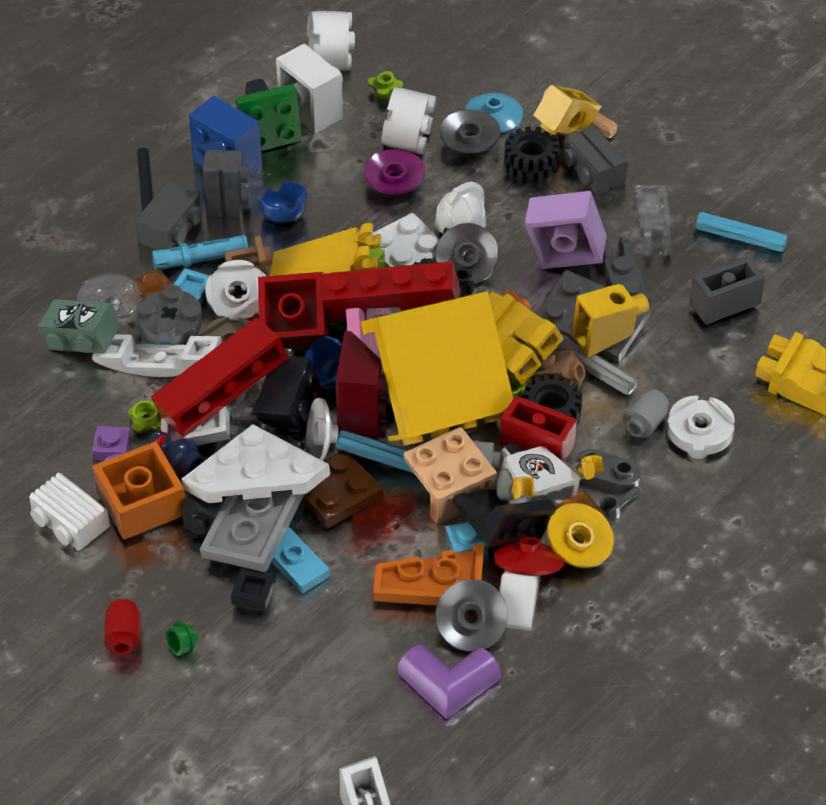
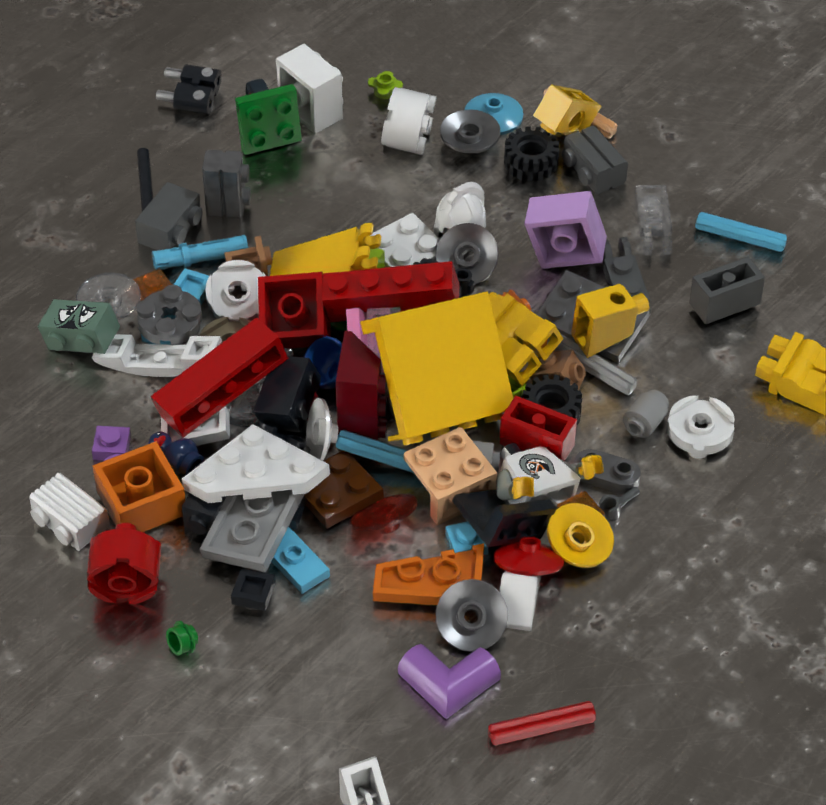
red brick [104,599,141,655] -> none
lime plate [128,400,161,433] -> none
blue brick [189,95,262,177] -> none
blue hair [259,181,307,223] -> none
white brick [307,11,355,71] -> none
magenta dish [364,149,425,194] -> none
none -> red brick [87,523,161,604]
none -> black piece [156,64,222,114]
none -> red axle [488,701,596,746]

